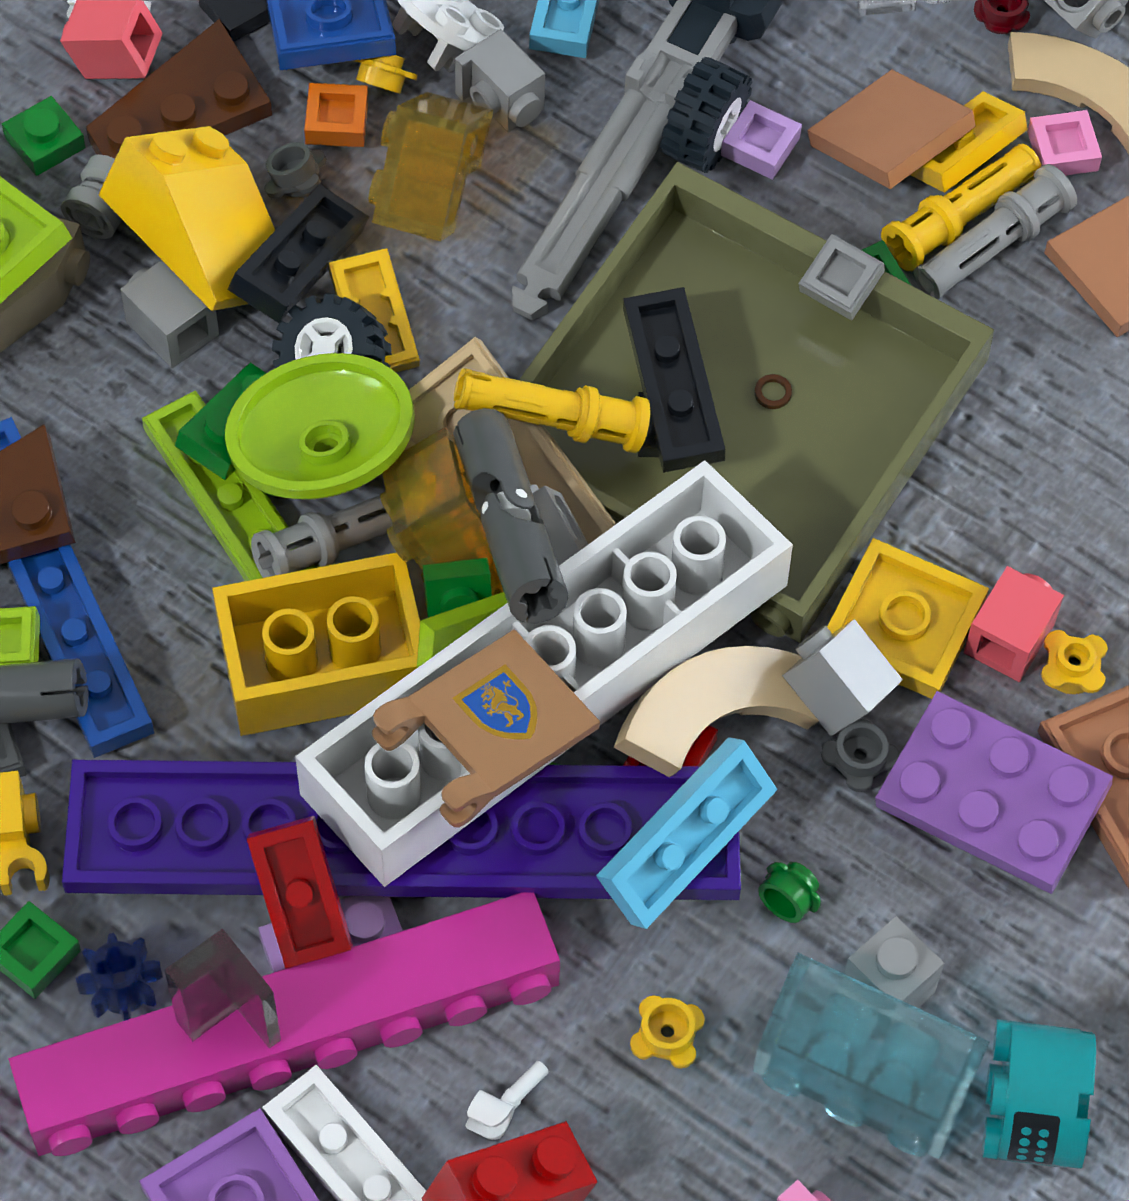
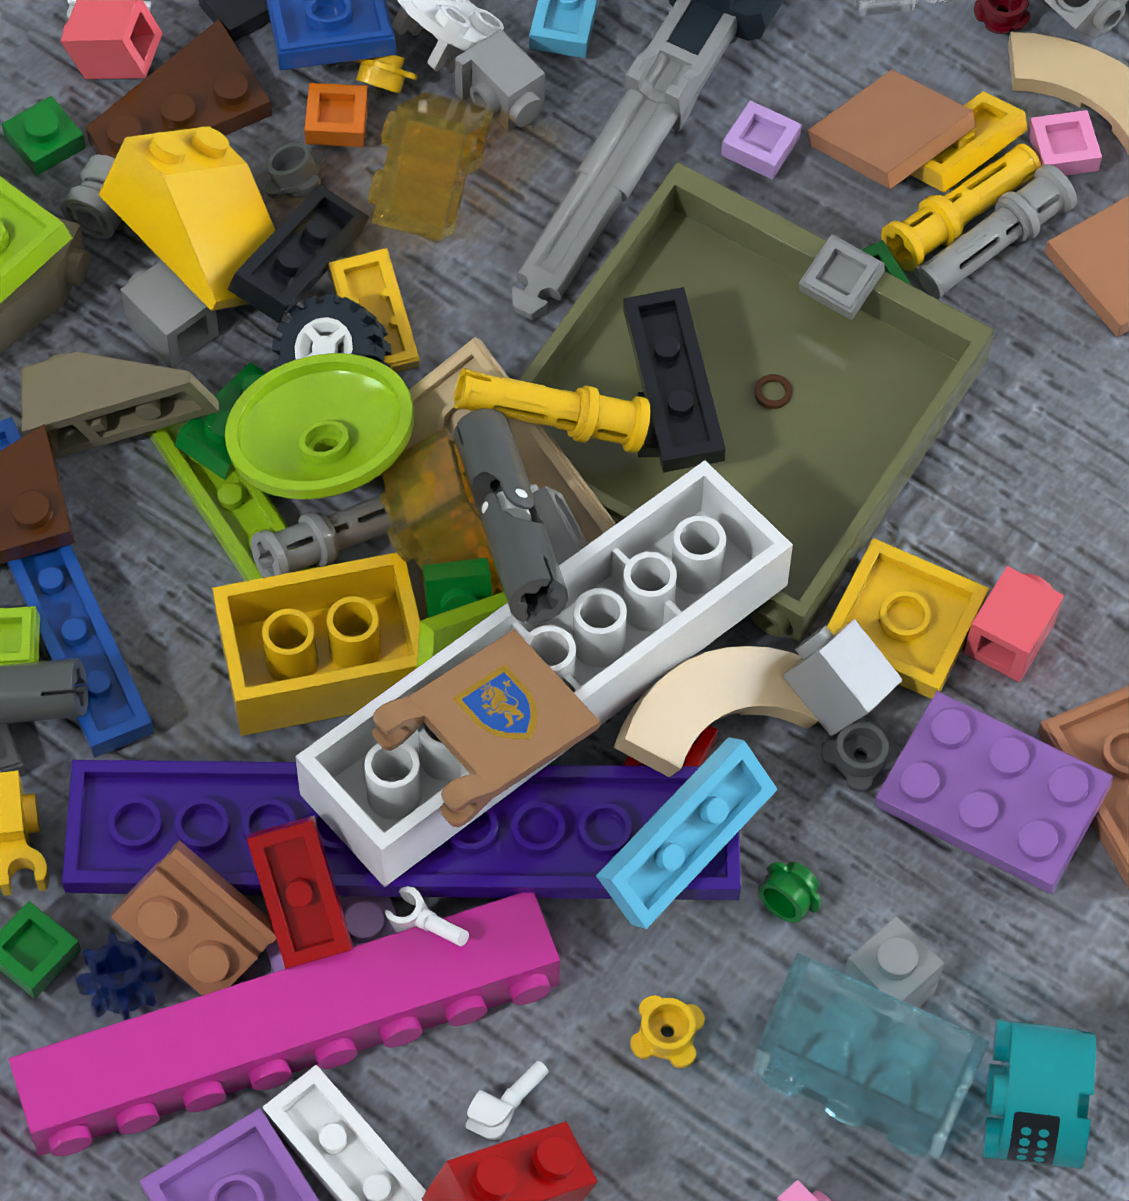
clear smoke panel [164,928,281,1048] -> none
black wheel [661,57,752,173] -> none
yellow plate [1041,630,1108,694] -> none
none -> dark tan slope [21,351,219,459]
none -> nougat plate [111,840,276,996]
none -> white hand [385,886,469,946]

